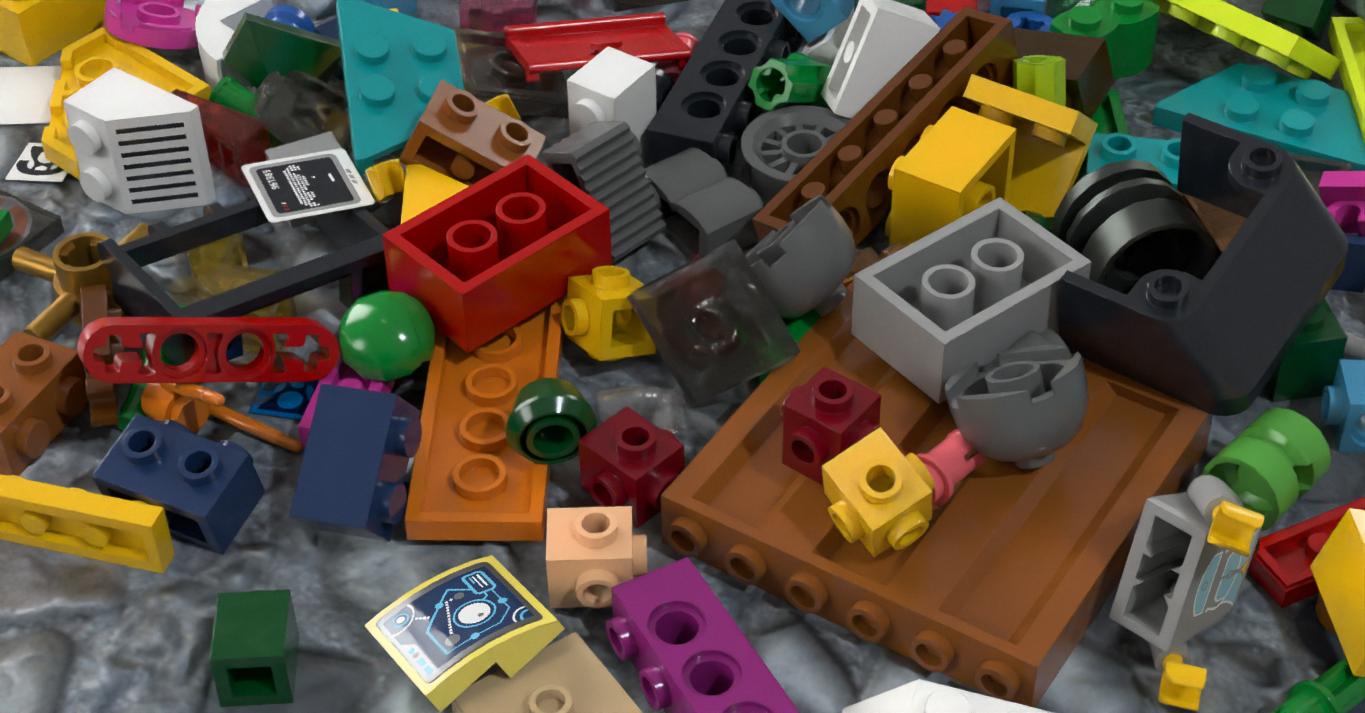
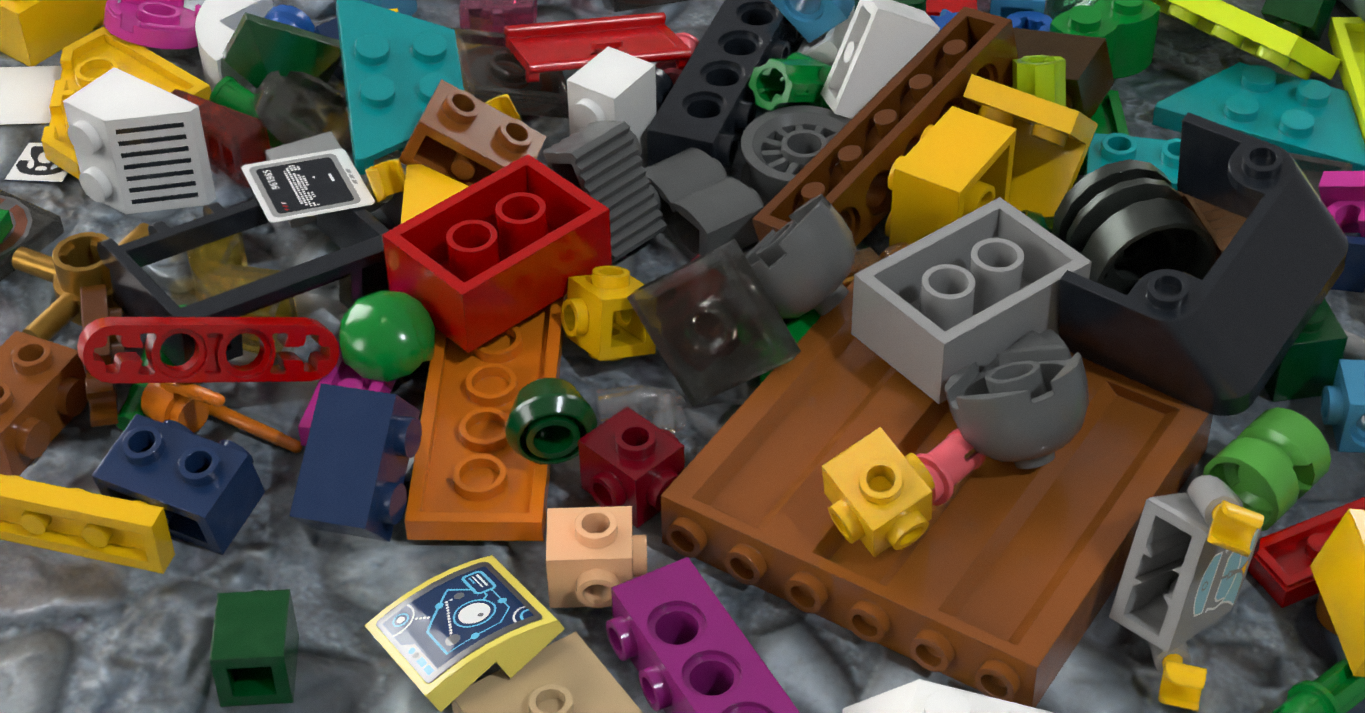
sticker [248,379,320,420] -> none
dark red brick [780,366,883,486] -> none

